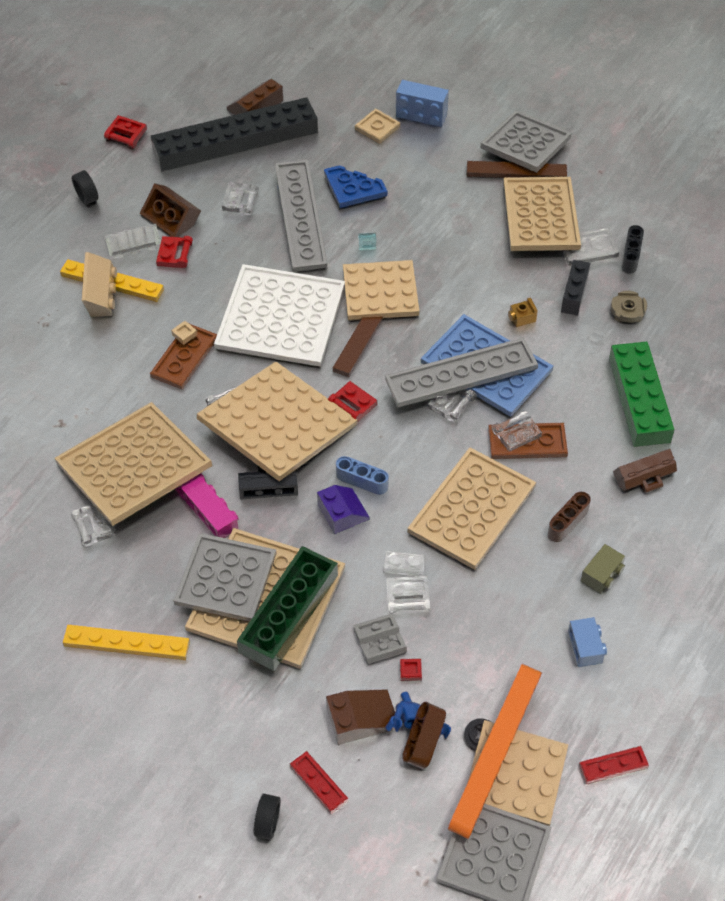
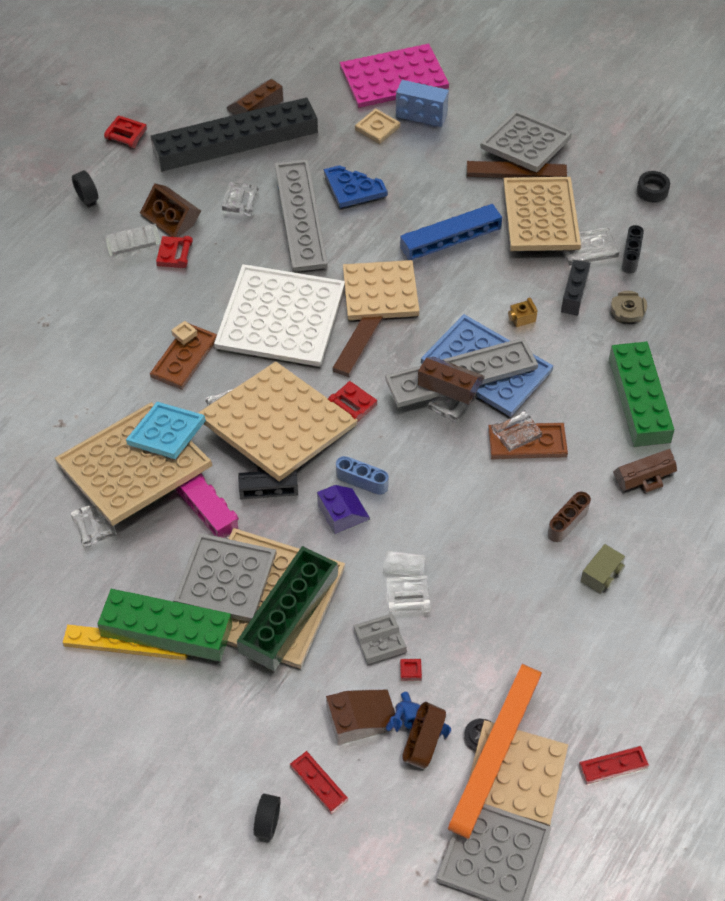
yellow plate [60,259,164,302] -> none
tan slope [82,252,117,317] -> none
clear light blue tile [359,233,376,250] -> none
tan plate [407,447,536,570] -> none
medium blue brick [568,617,607,667] -> none
none -> green brick [97,588,233,662]
none -> medium azure plate [126,402,206,459]
none -> dark pink plate [340,44,449,108]
none -> blue brick [400,204,502,260]
none -> reddish brown slope [418,357,485,405]
none -> black tyre [637,171,671,202]

